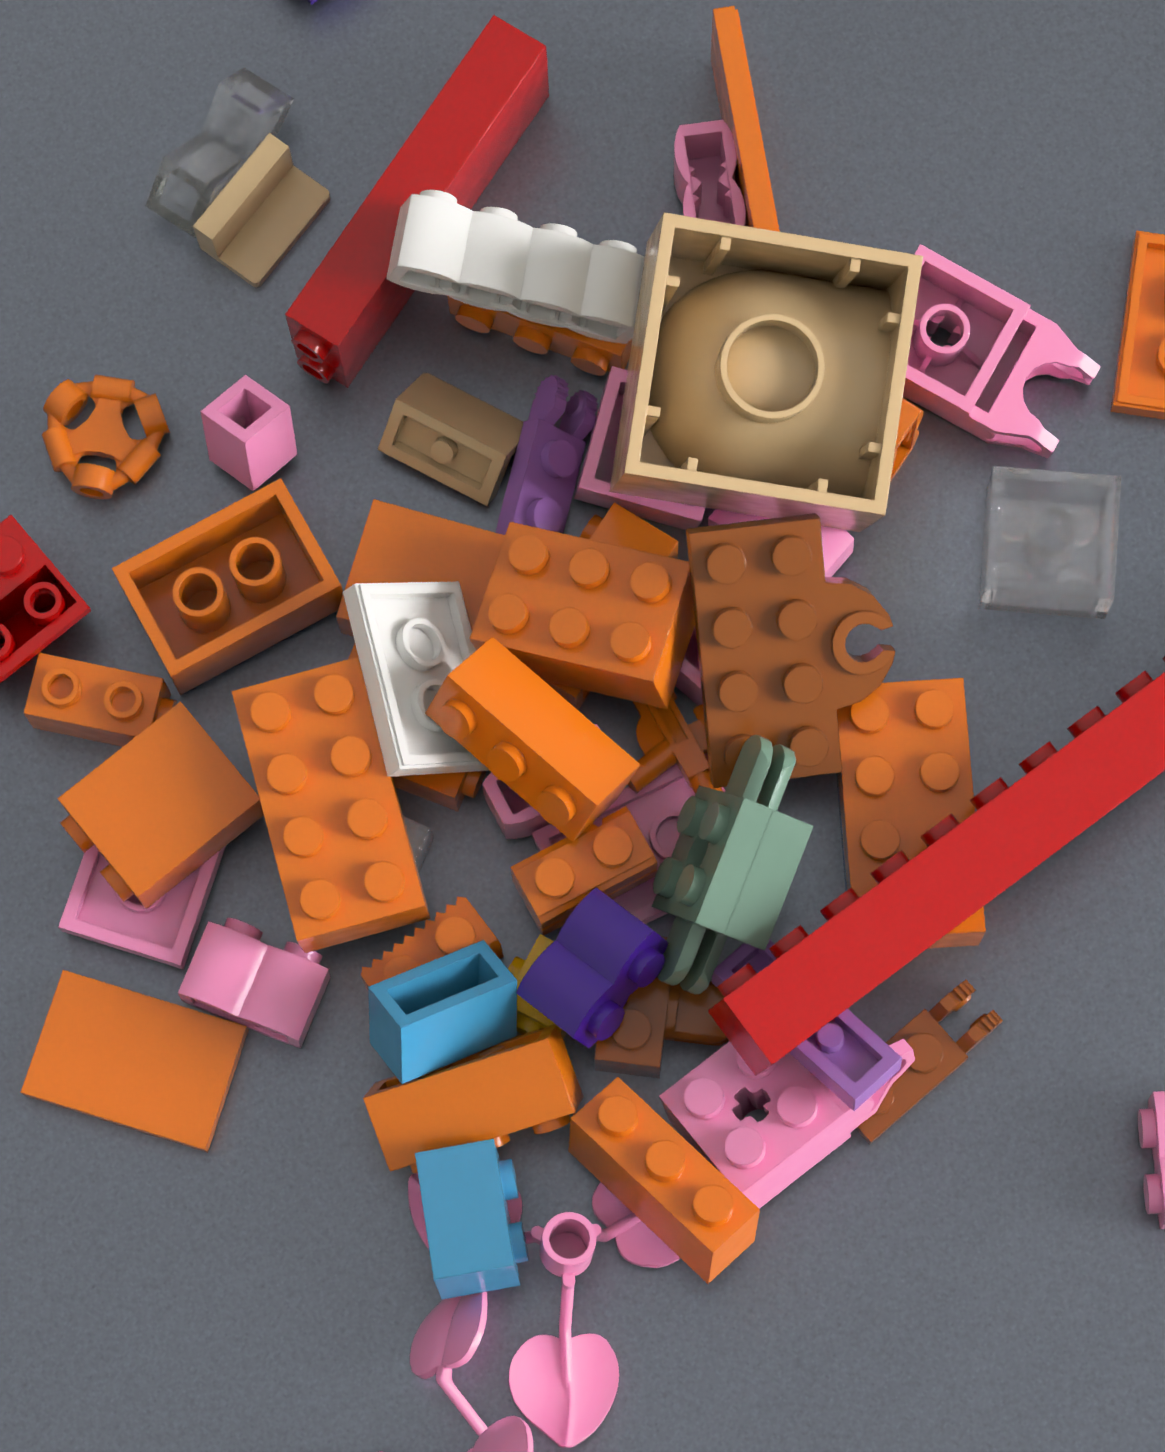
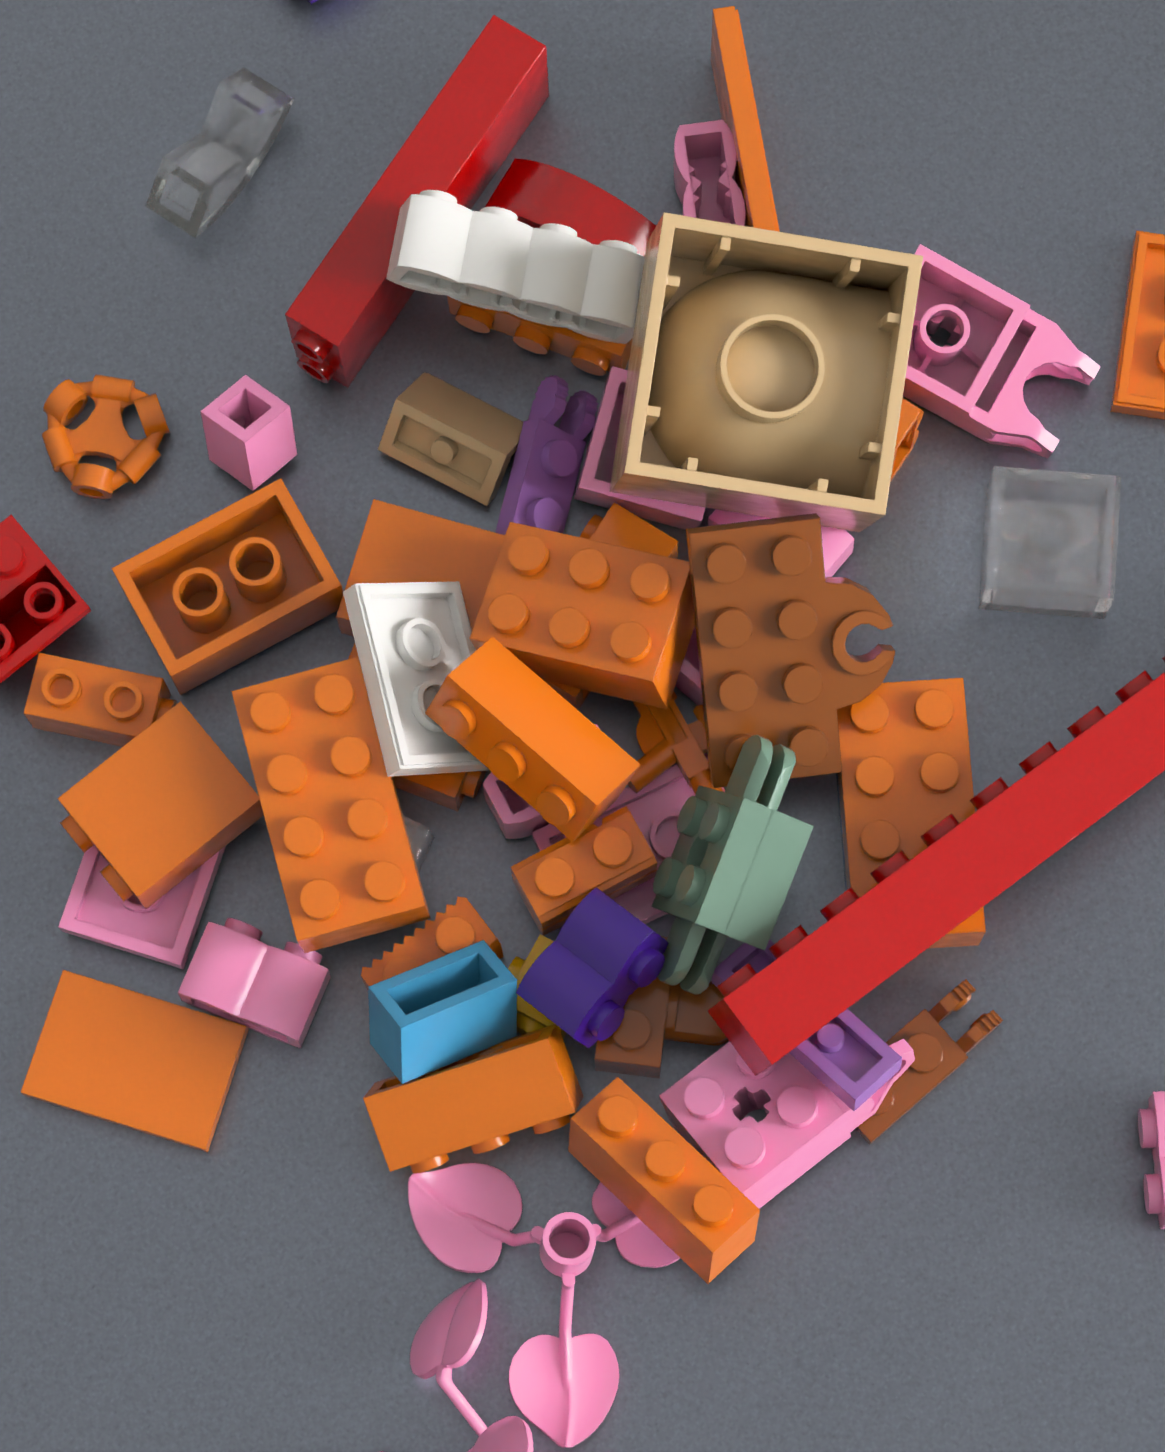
tan panel [193,133,331,288] -> none
dark azure brick [415,1139,529,1300] -> none
none -> red brick [485,158,656,257]

